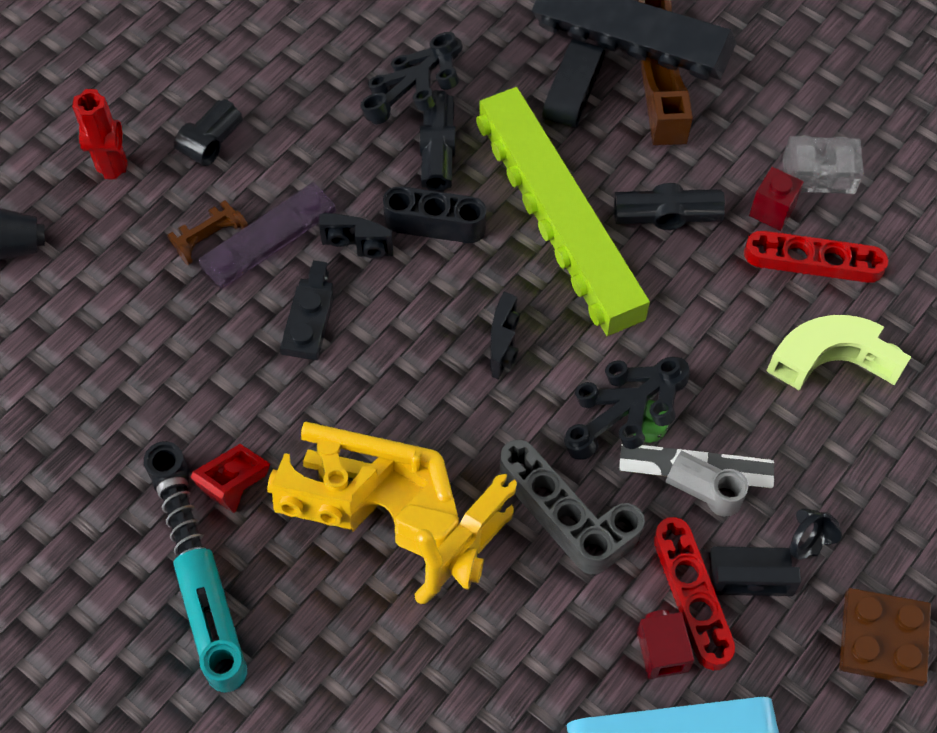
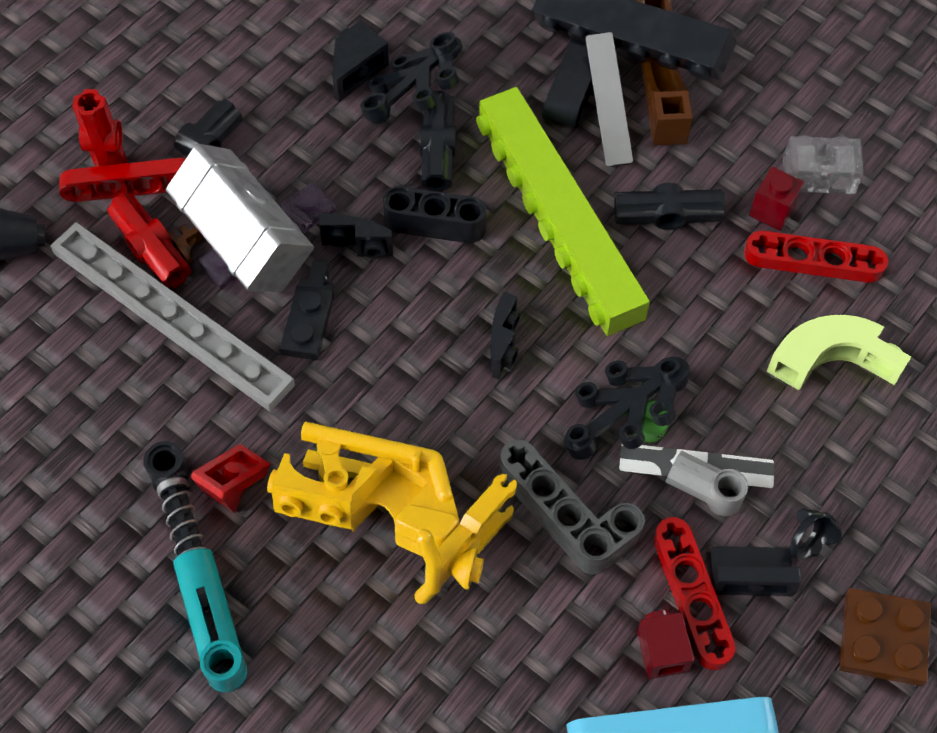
none -> light grey plate [50,222,295,412]
none -> red beam [59,158,186,202]
none -> red piece [106,193,192,289]
none -> piece [166,144,314,292]
none -> black slope [332,20,389,101]
none -> light grey sticker [586,32,633,166]

